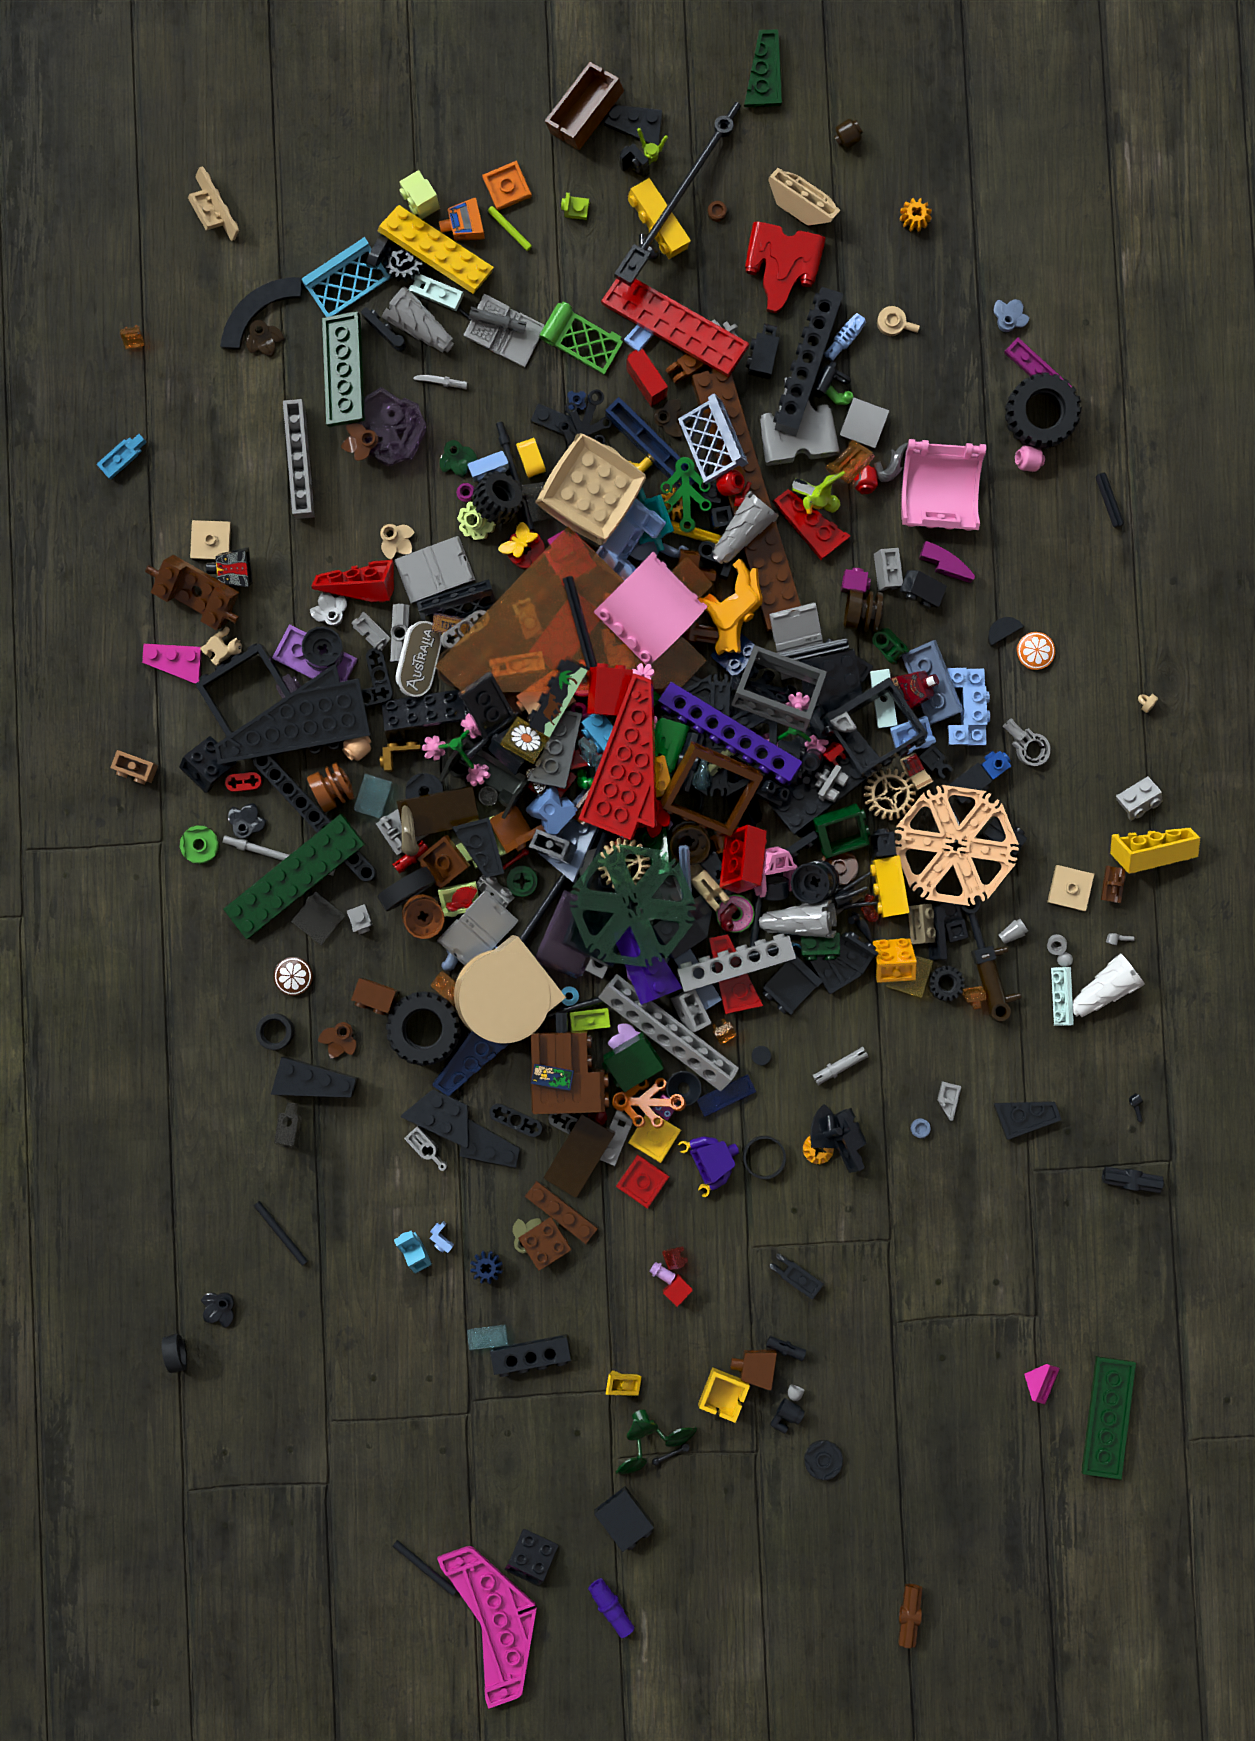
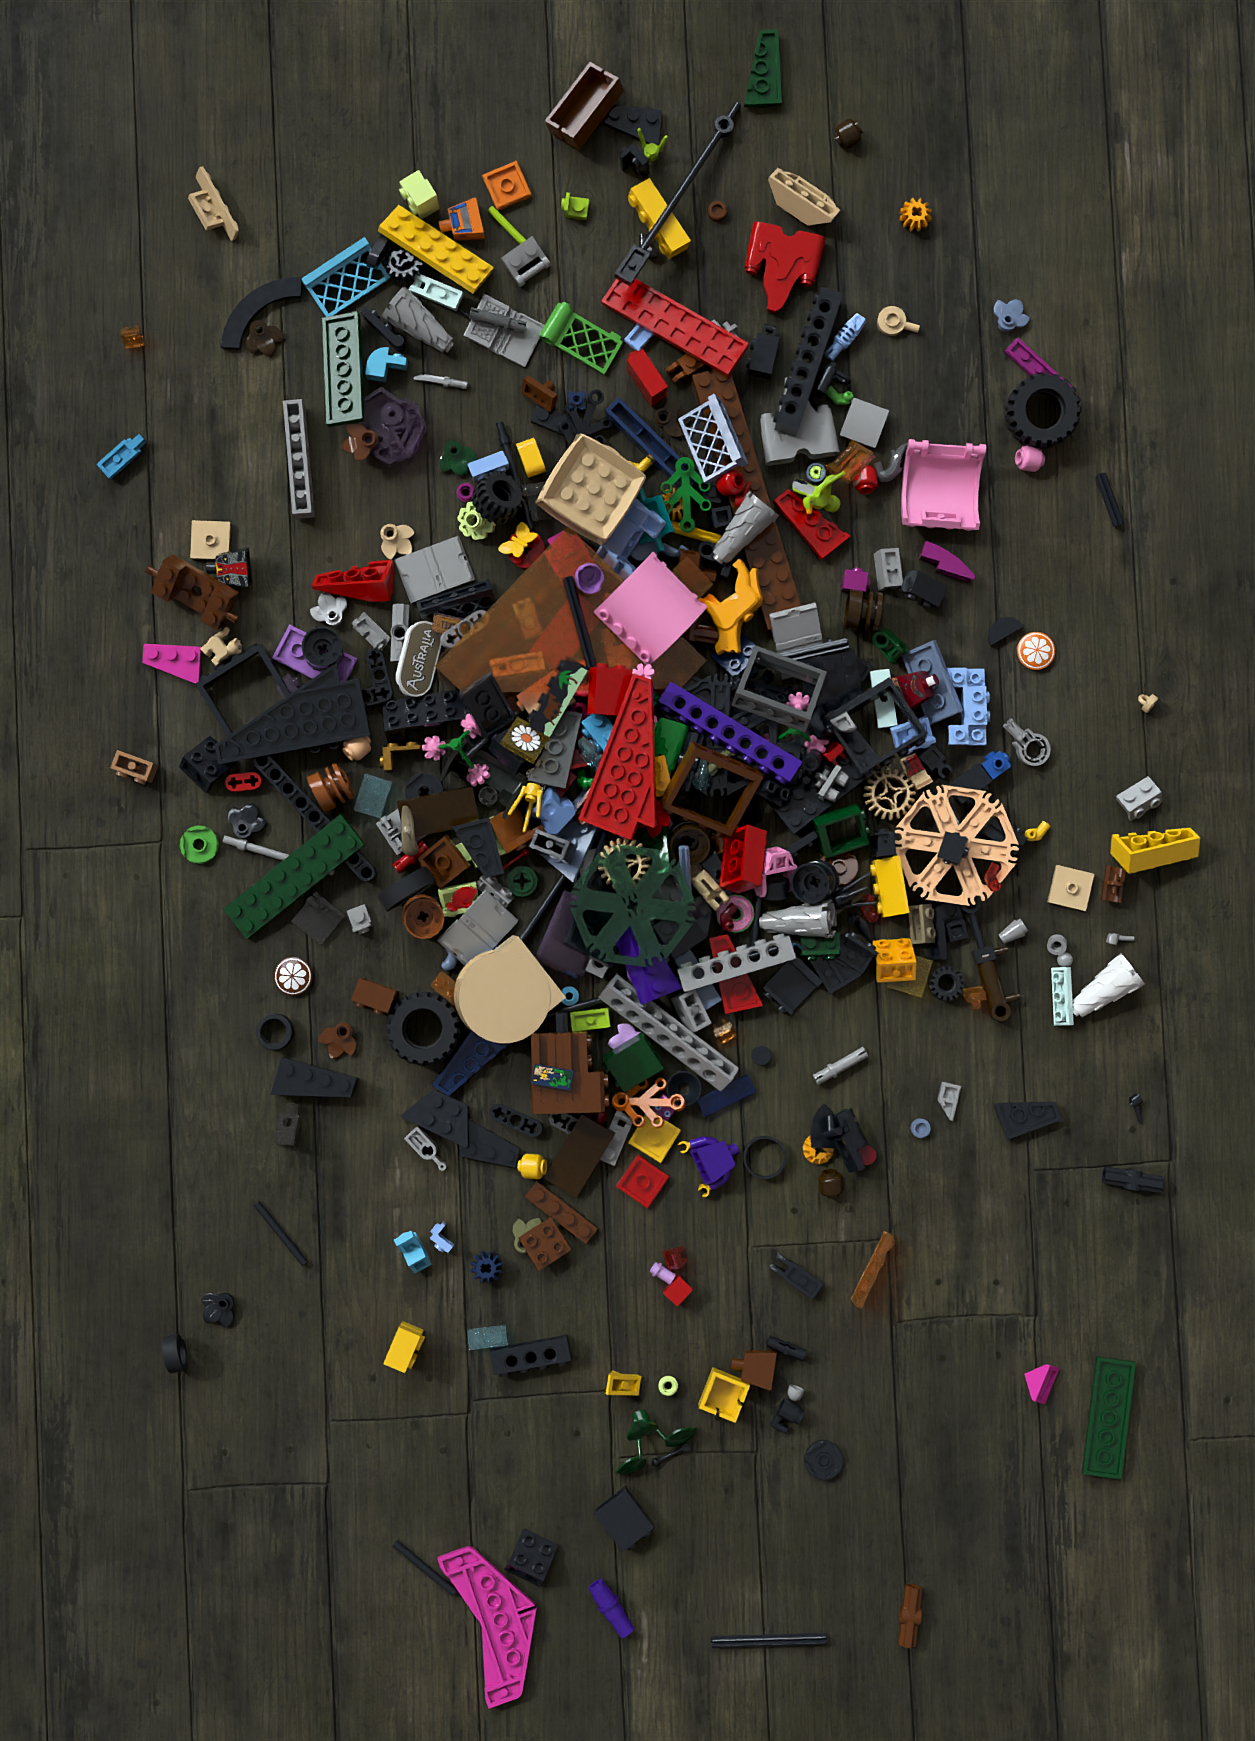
none -> medium azure brick [365,347,408,382]
none -> yellow piece [383,1321,425,1373]
none -> light grey plate [501,236,551,287]
none -> yellow plant [508,783,543,832]
none -> yellow head [517,1154,547,1179]
none -> reddish brown tile [521,376,558,412]
none -> medium lavender hair [574,563,604,594]
none -> yellowish green plate [658,1376,678,1396]
none -> black axle [711,1633,827,1648]
none -> tile [806,463,826,483]
none -> dark brown head [818,1169,844,1199]
none -> clear orange wing [850,1231,895,1309]
none -> dark red tile [857,1145,876,1165]
none -> black head [937,831,969,866]
none -> clear red arm [984,862,1001,891]
none -> yellow arm [1025,821,1050,841]

